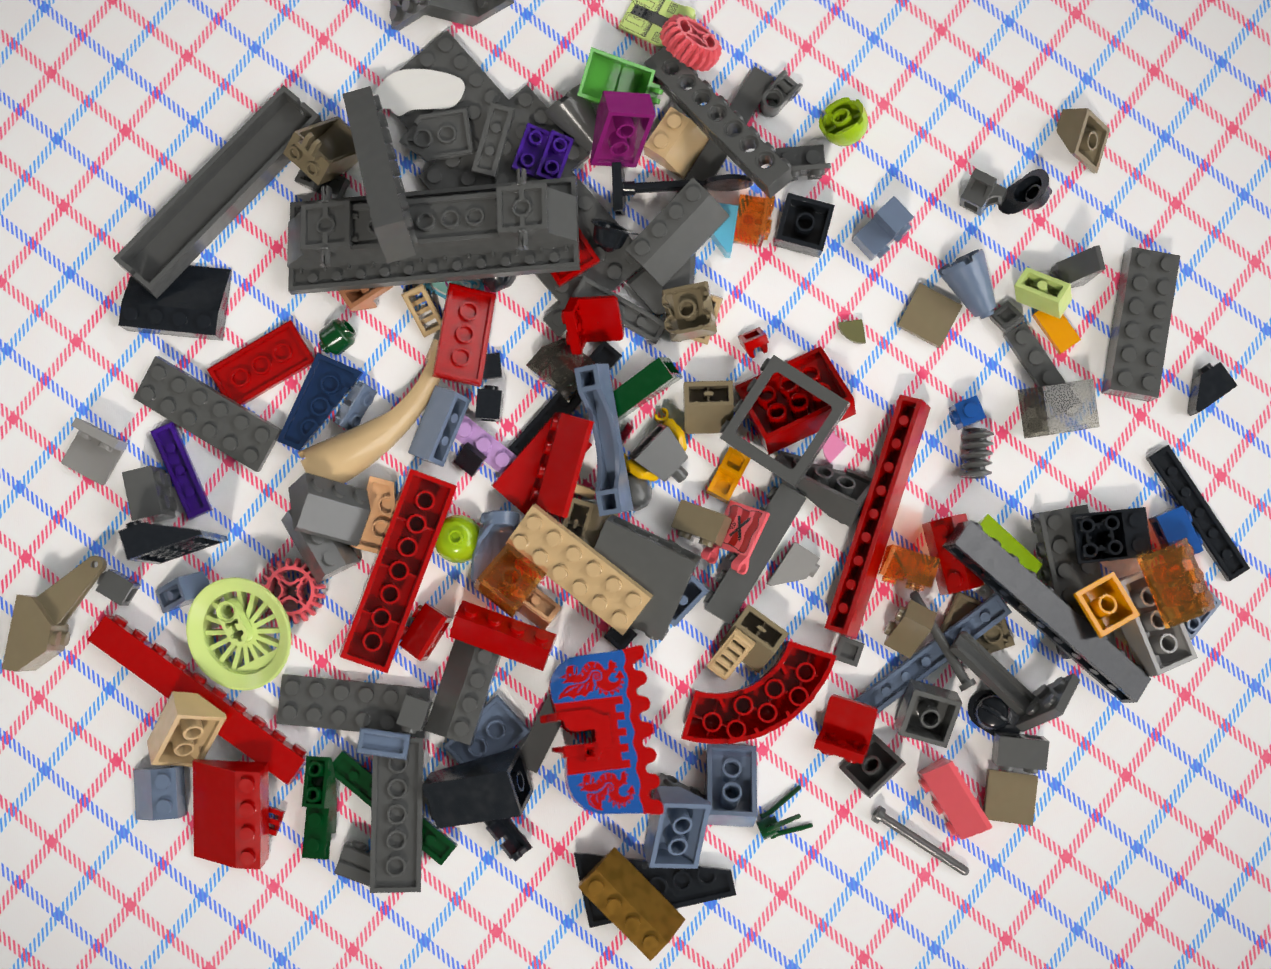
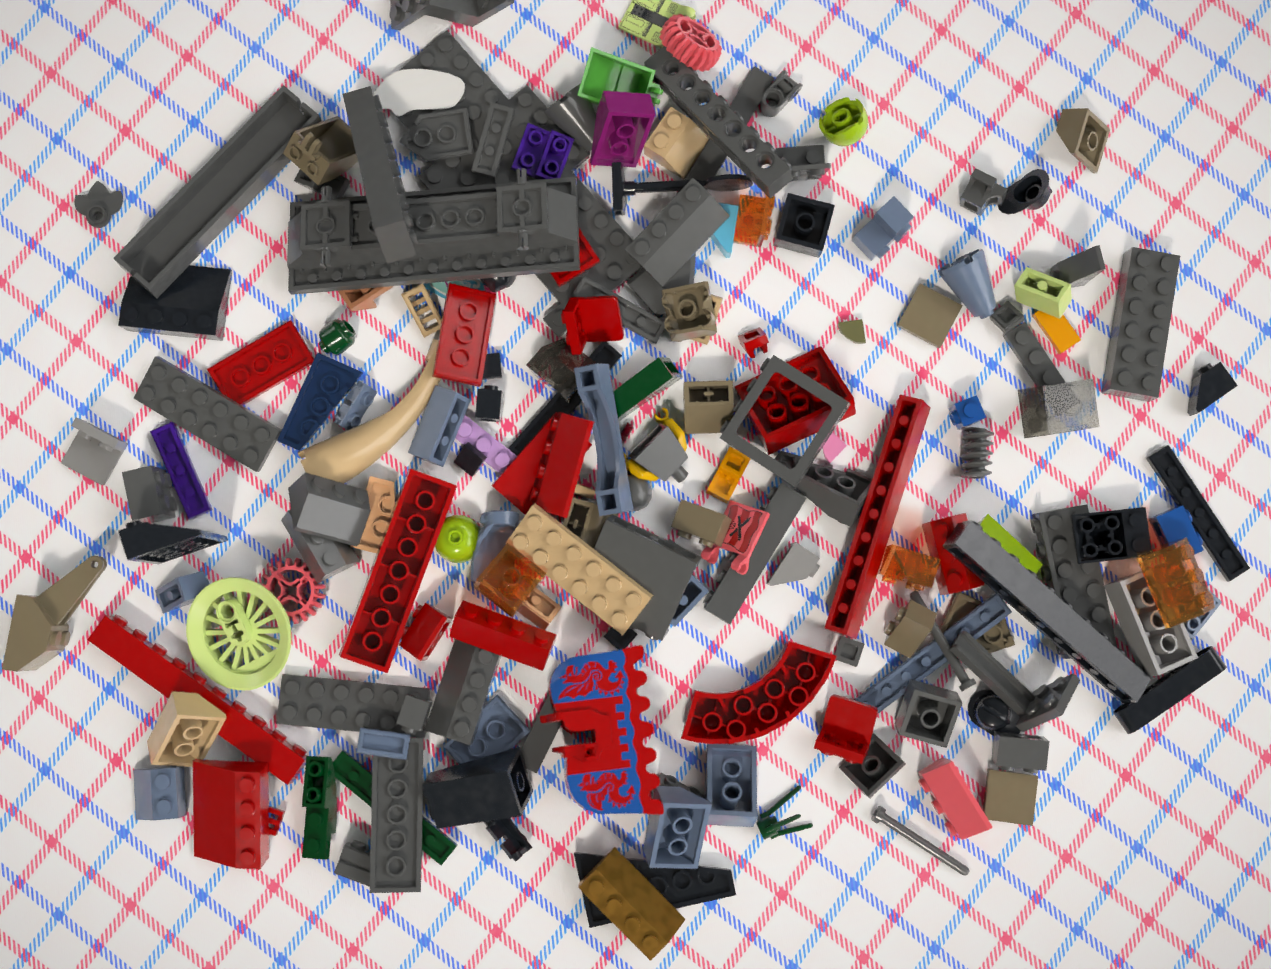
dark grey brick [95,569,141,606] -> none
black piece [591,218,639,253] -> none
tan slope [707,628,756,680] -> none
dark tan slope [718,604,789,673] -> none
light orange slope [1073,571,1140,638] -> none
none -> dark grey plate [74,181,123,228]
none -> black beam [1113,646,1227,734]

